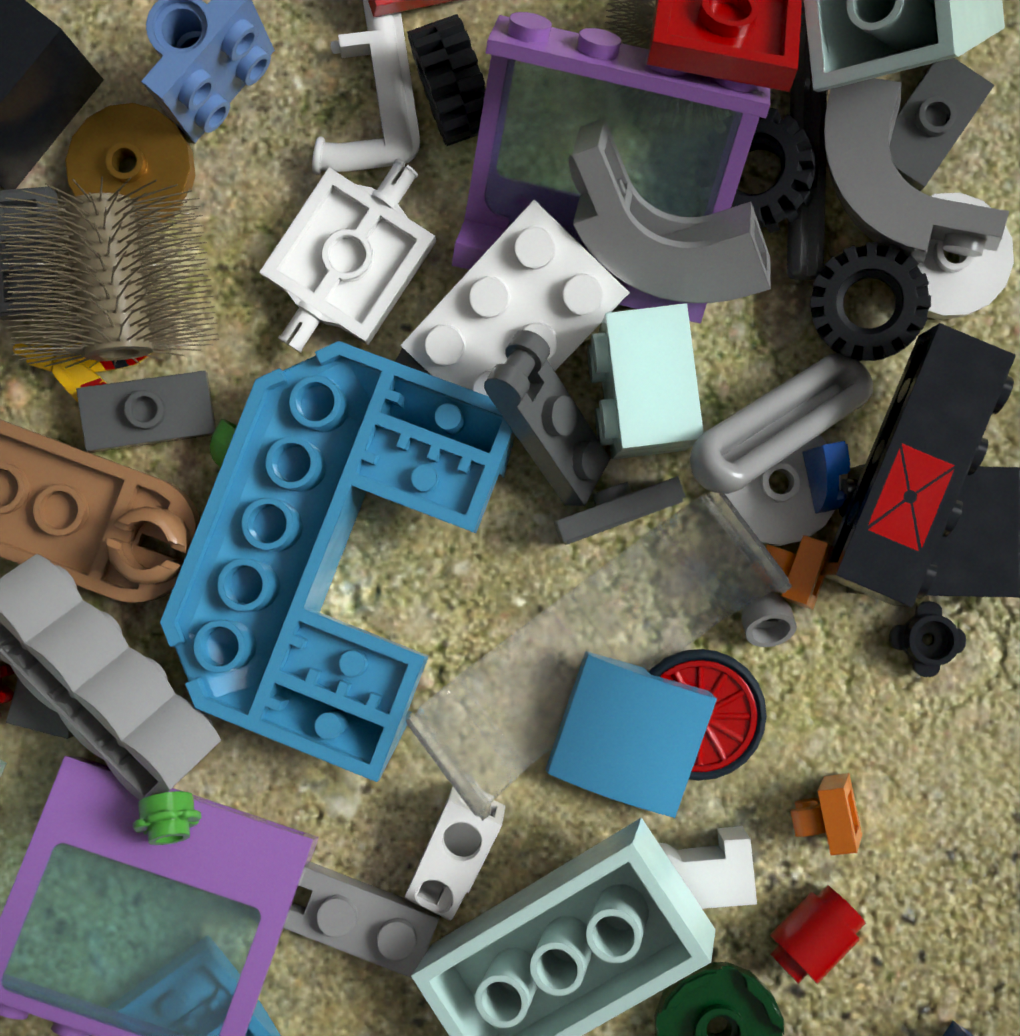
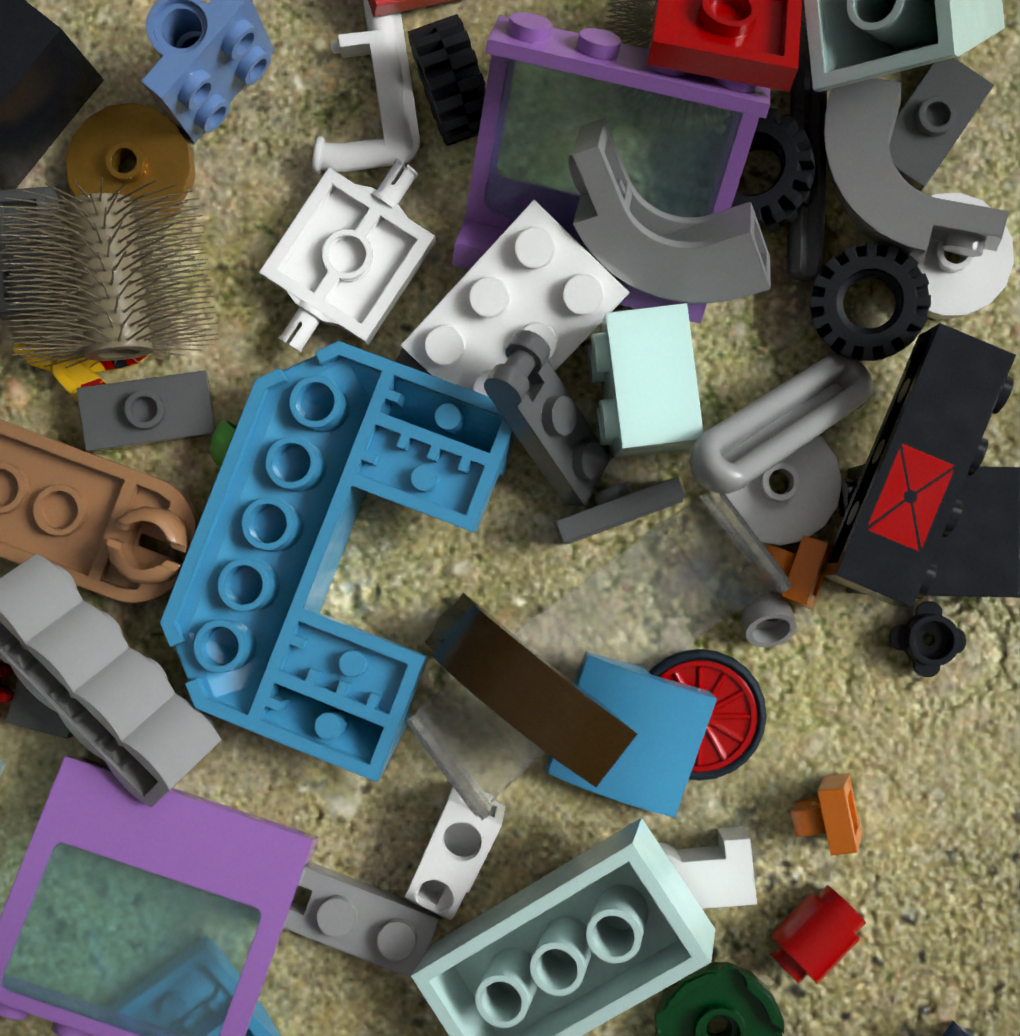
bright green plate [132,791,202,845] -> none
blue tile [802,441,850,514] -> none
none -> dark brown arch [425,593,637,787]

